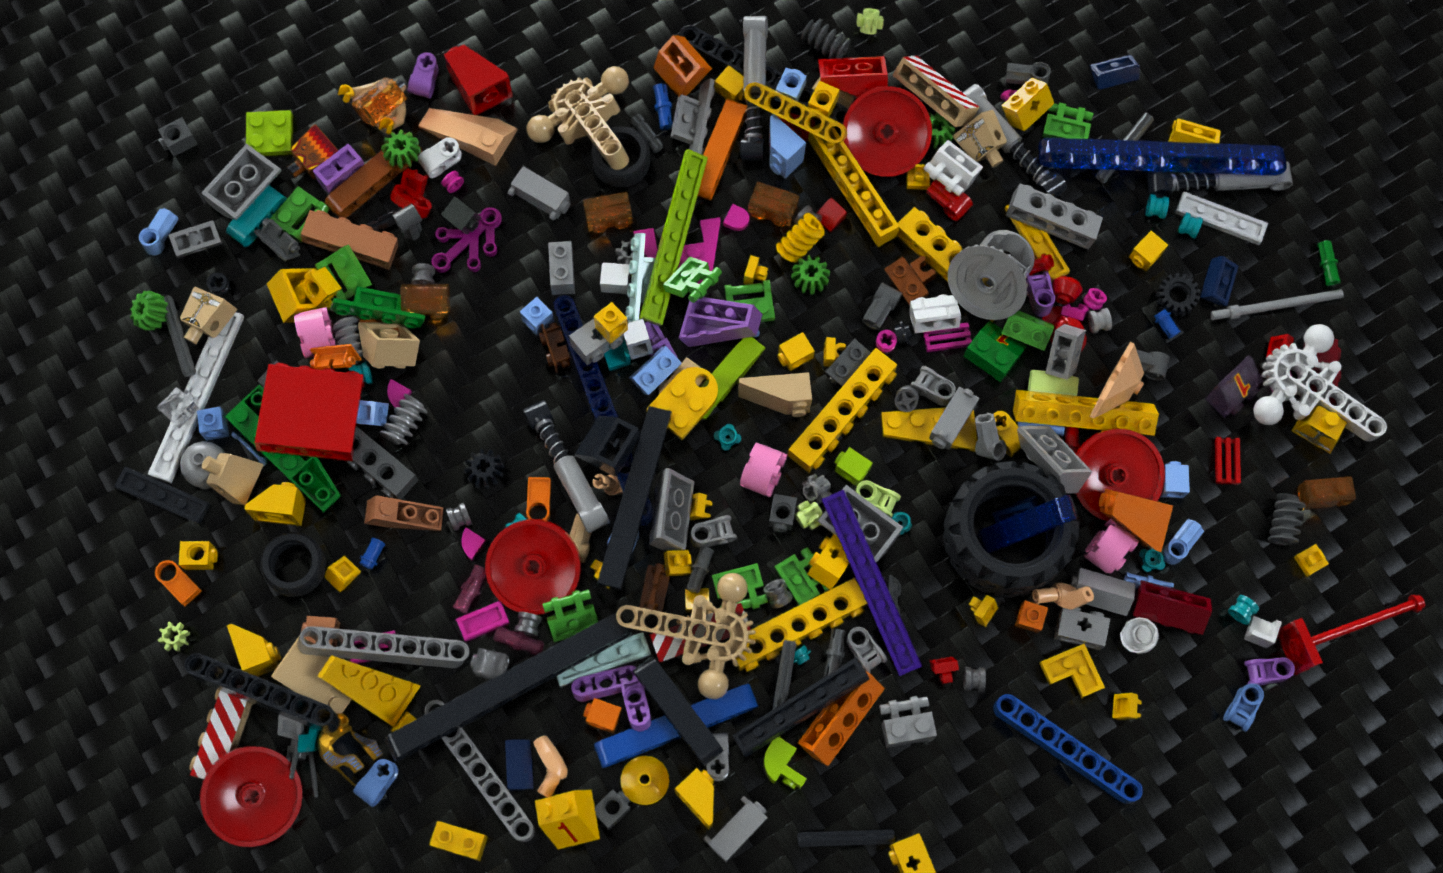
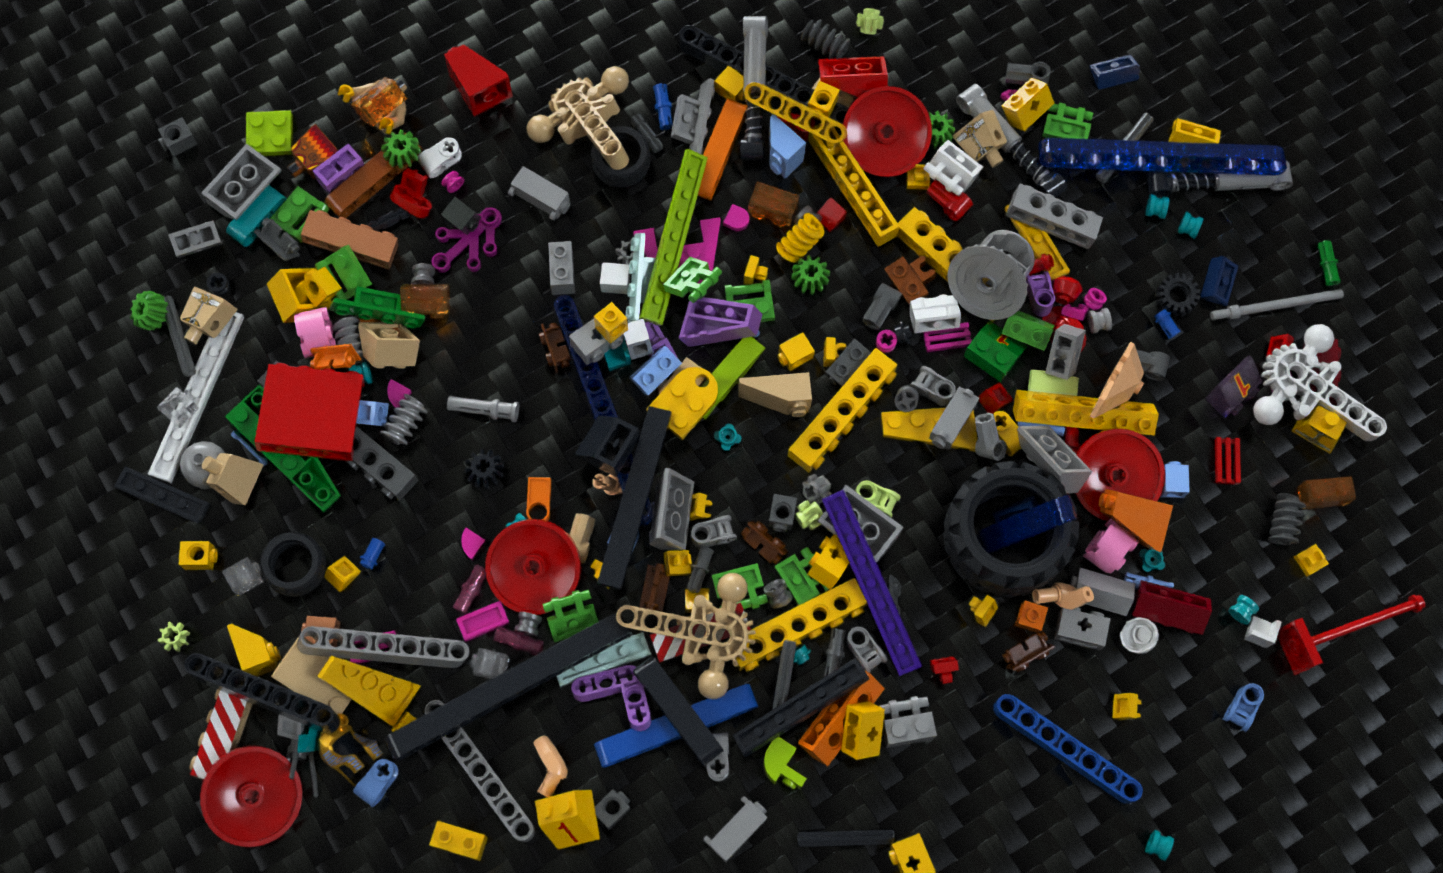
light blue piece [139,208,179,256] -> none
orange piece [155,560,202,606] -> none
medium blue brick [197,407,230,441] -> none
yellow slope [244,482,306,526] -> none
nougat slope [364,495,444,531] -> none
dark grey piece [392,204,422,241] -> none
medium lavender piece [408,52,439,98] -> none
light nougat wedge [418,108,518,166] -> none
flat silver wheel [446,502,472,531] -> none
dark blue slope [505,740,534,791] -> none
light blue brick [520,297,554,336] -> none
light grey piece [523,399,610,533] -> none
clear orange brick [583,192,633,233] -> none
orange brick [583,698,622,734] -> none
yellow dish [621,756,669,805] -> none
orange slope [654,35,712,97] -> none
yellow slope [675,768,714,830] -> none
bright pink brick [740,442,788,497] -> none
light blue brick [775,68,807,108] -> none
lime brick [834,447,873,486] -> none
teal plate [892,512,912,535] -> none
tan brick [893,56,980,127] -> none
flat silver wheel [963,667,986,692] -> none
yellow plate [1040,644,1105,698] -> none
yellow brick [1129,231,1168,271] -> none
light blue piece [1162,519,1204,565] -> none
white tile [1175,191,1268,245] -> none
medium lavender piece [1244,657,1295,686] -> none
none -> clear brick [222,557,264,596]
none -> light grey pin [447,396,519,422]
none -> reddish brown hinge [741,521,789,565]
none -> yellow brick [841,701,885,760]
none -> red slope [979,382,1013,414]
none -> reddish brown hinge [1002,632,1055,672]
none -> teal wheel [1145,830,1174,861]

